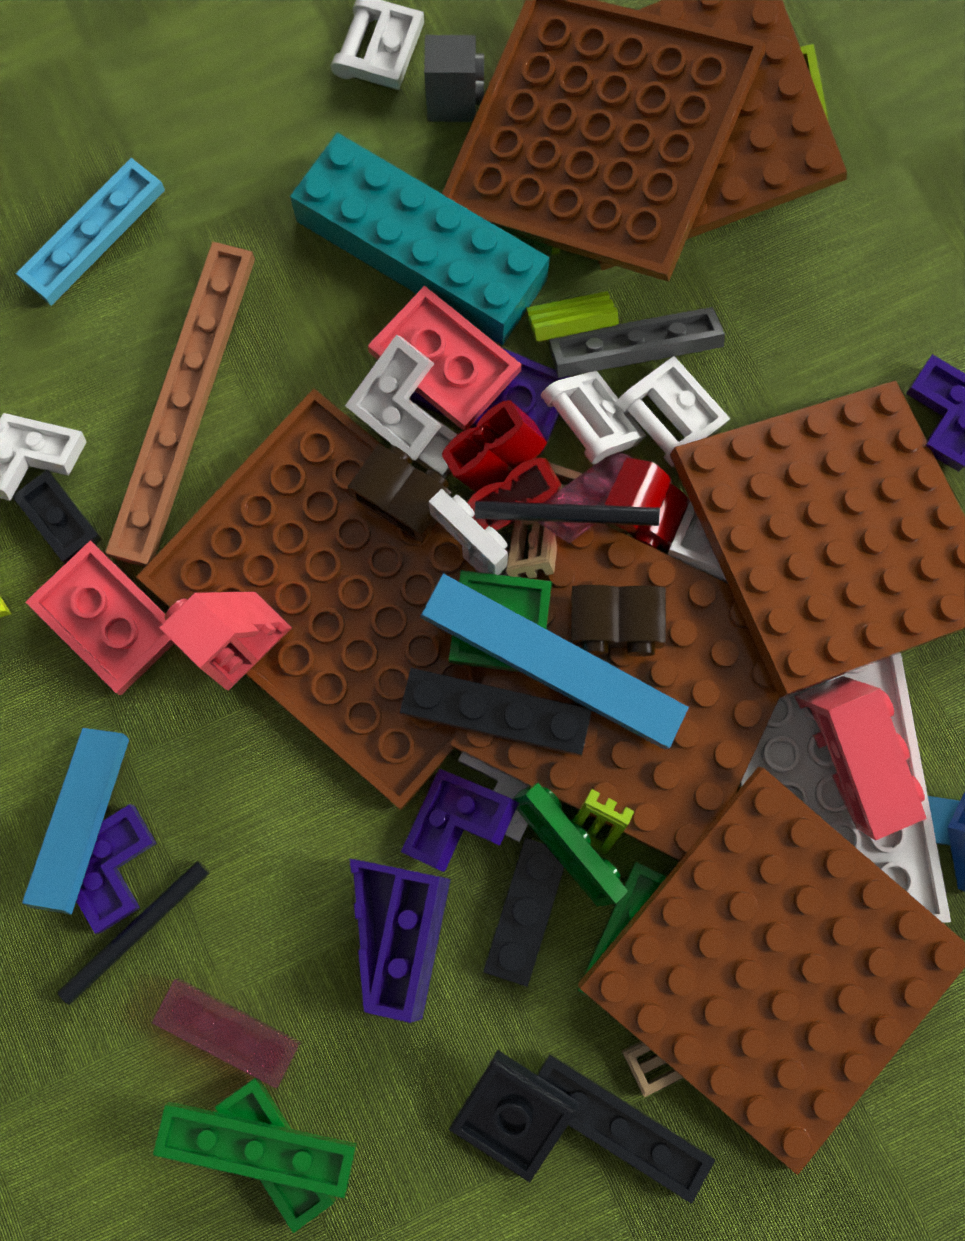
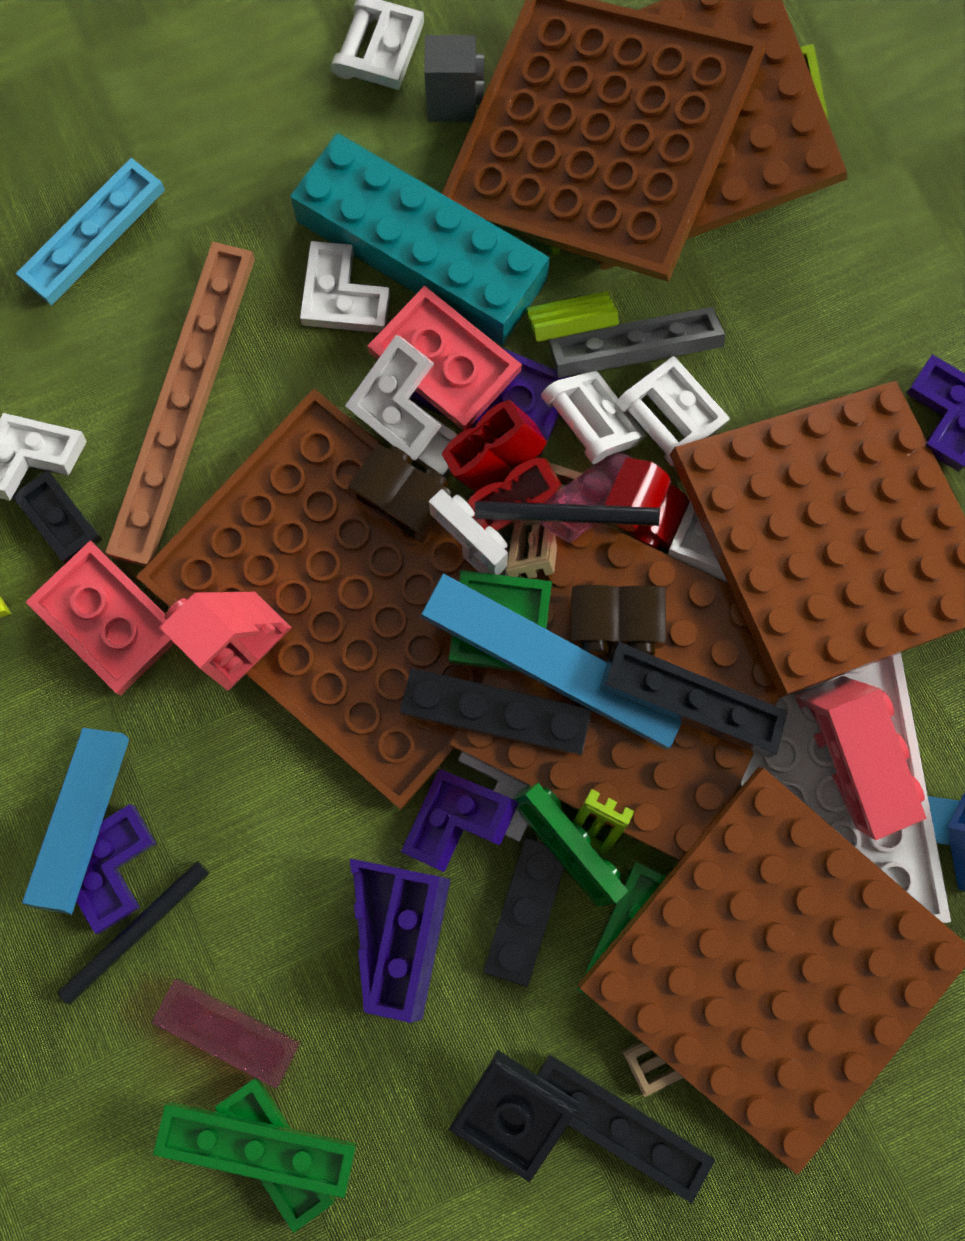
none -> white plate [300,241,390,333]
none -> black plate [599,642,788,758]

